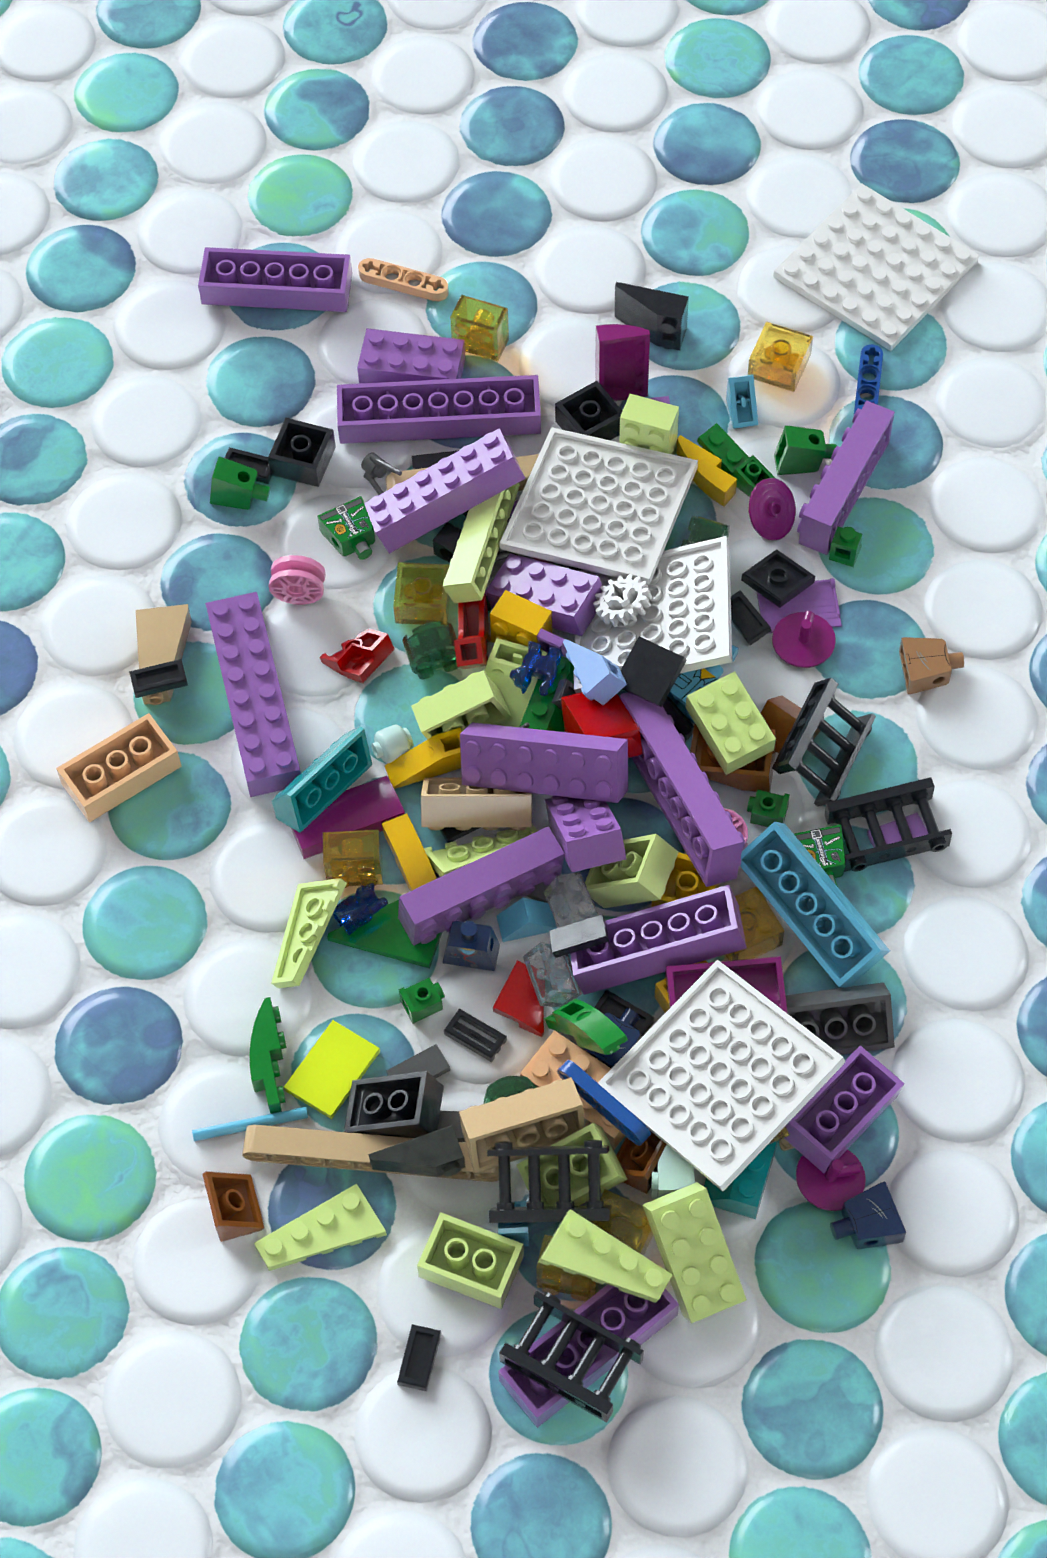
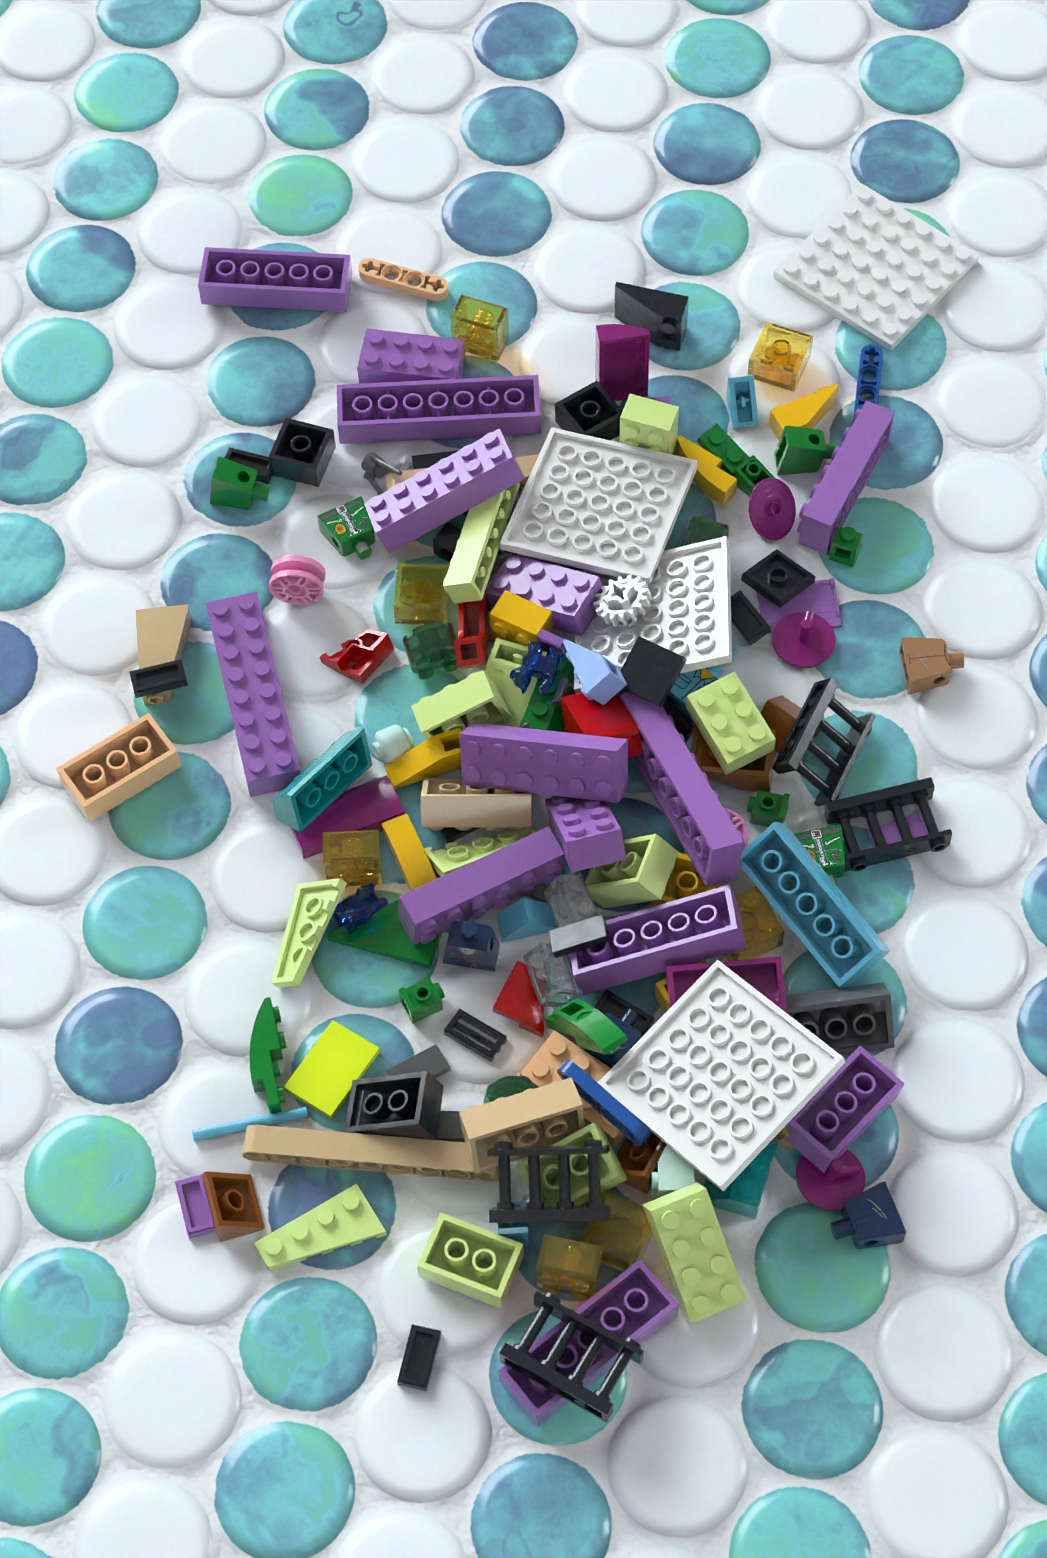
pearl dark grey slope [368,1125,465,1177] -> none
yellowish green wing [539,1209,673,1303] -> none
none -> medium lavender tile [175,1174,216,1239]
none -> yellow slope [769,383,839,440]

